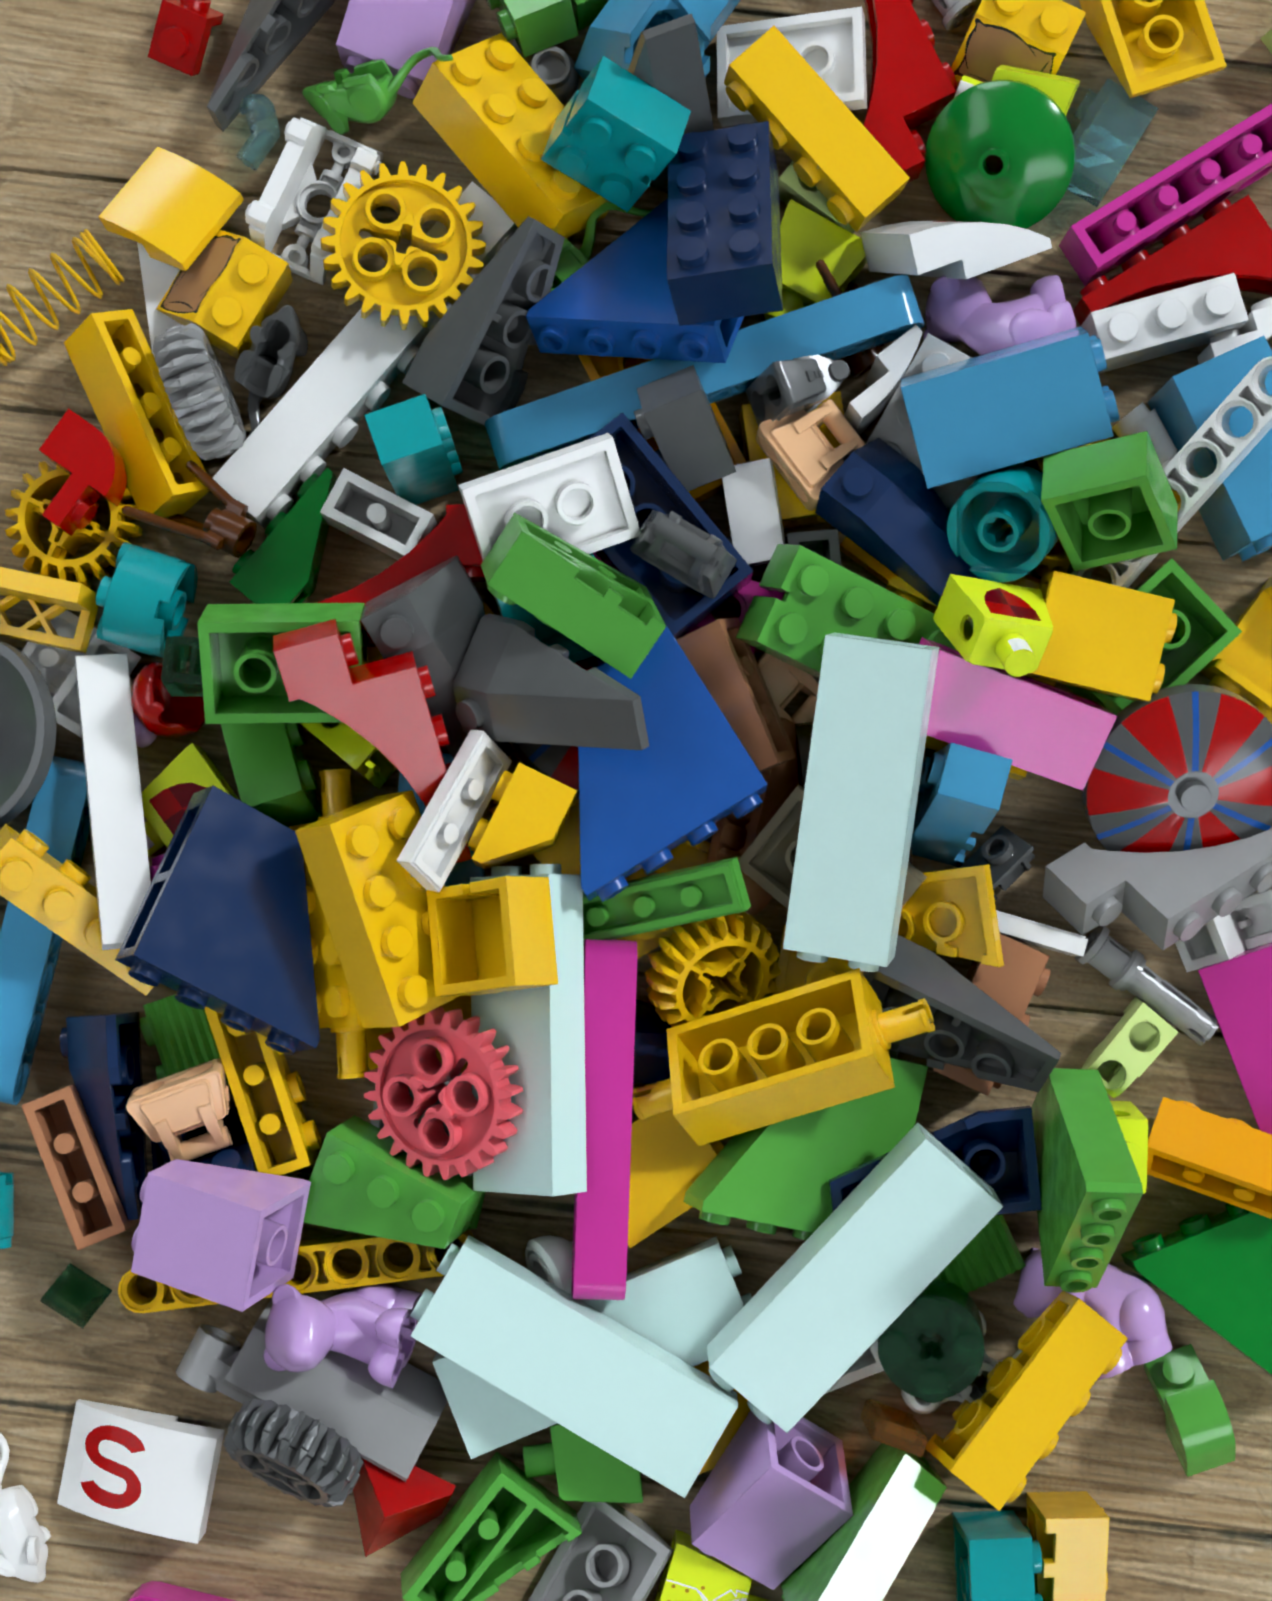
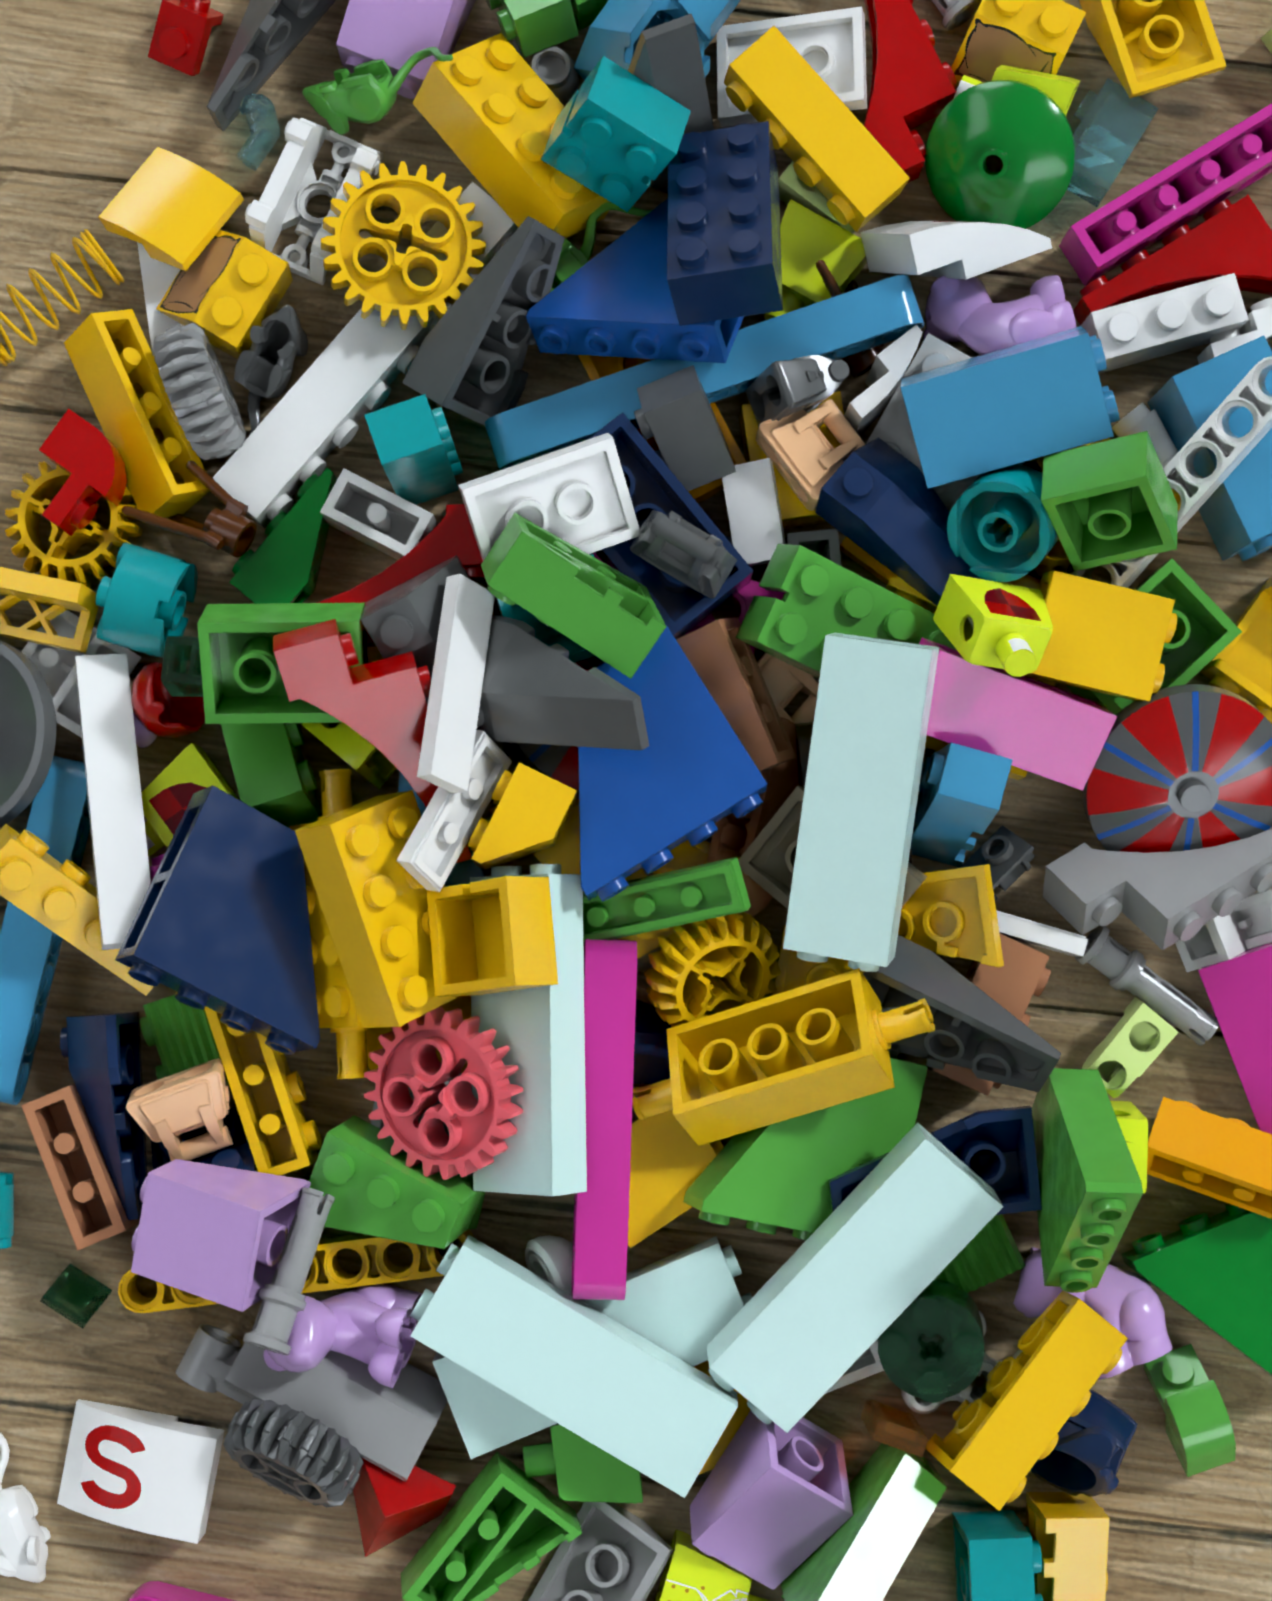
none -> light grey pin [243,1187,335,1355]
none -> white tile [417,574,495,794]
none -> dark blue piece [1031,1389,1138,1497]

